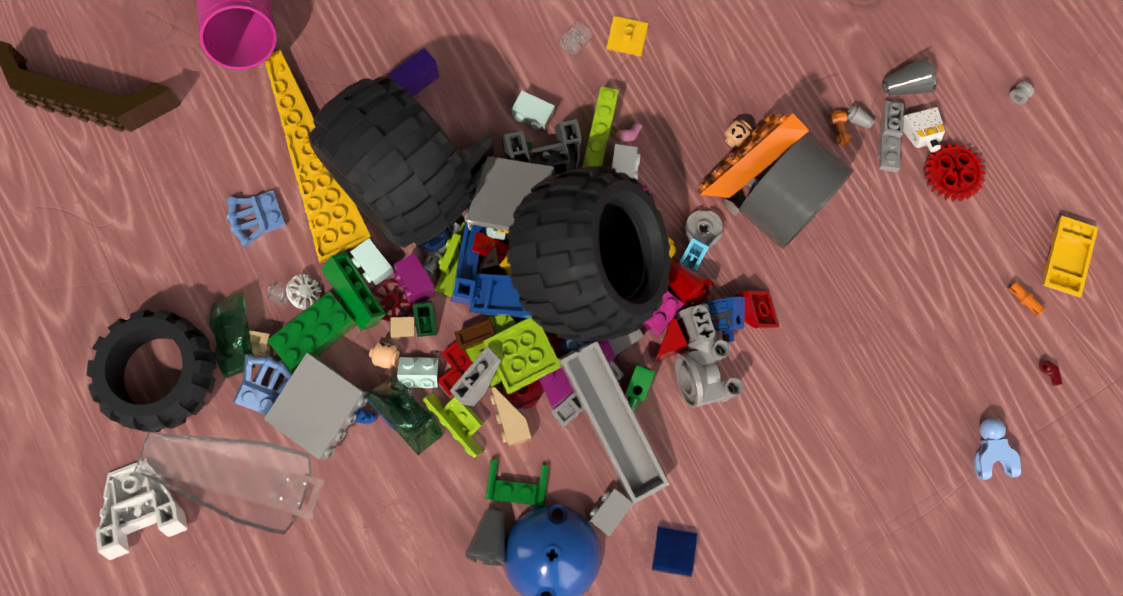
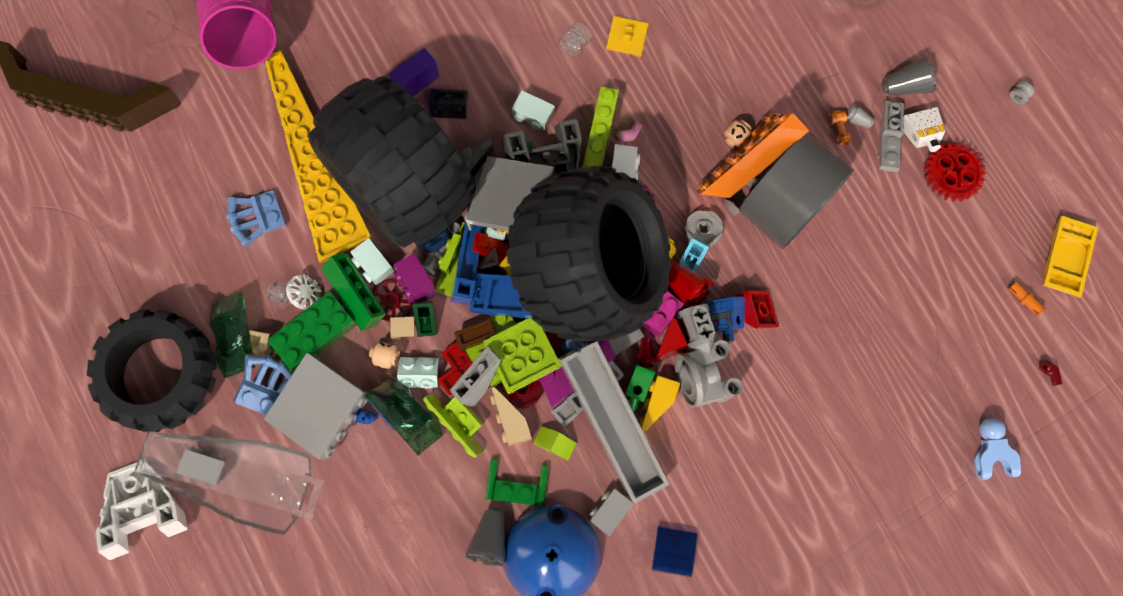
none -> light grey brick [176,447,226,485]
none -> black bracket [429,89,468,119]
none -> lime slope [533,426,577,461]
none -> dark red cone [636,338,656,368]
none -> yellow slope [638,376,680,433]

